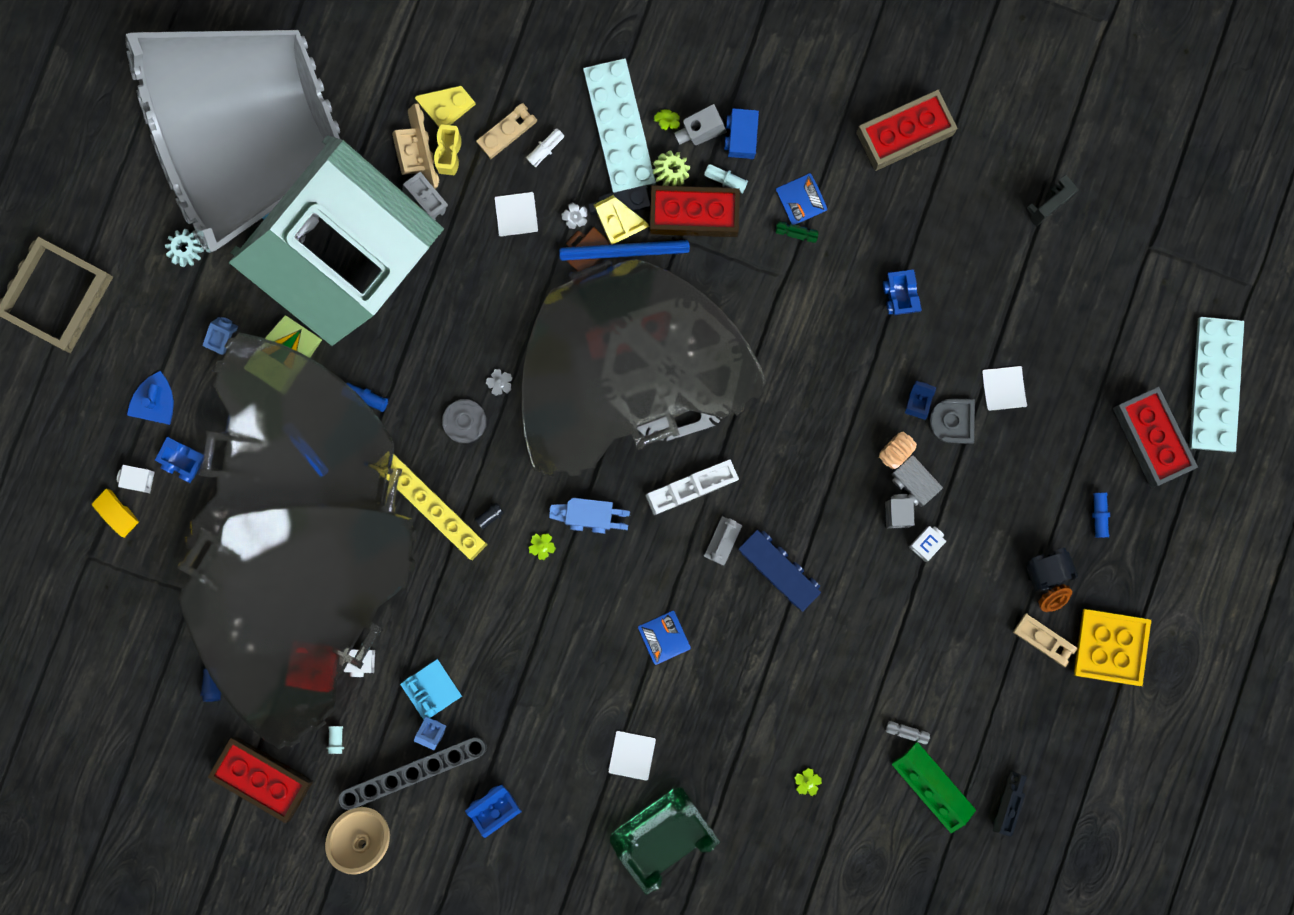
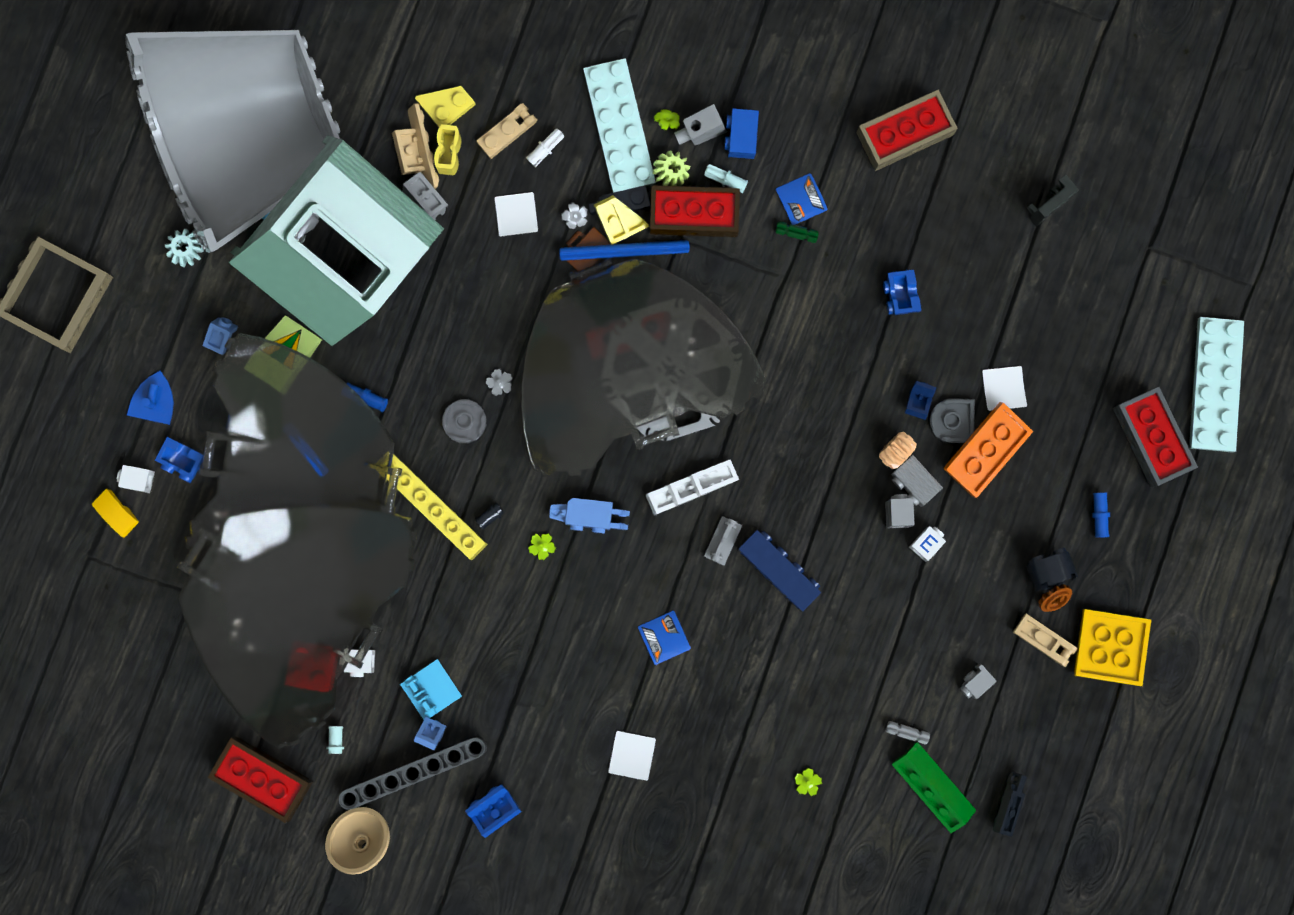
dark blue cone [200,668,223,702] -> none
clear green windscreen [610,788,721,895] -> none
none -> orange plate [943,402,1033,498]
none -> light grey brick [960,664,997,699]

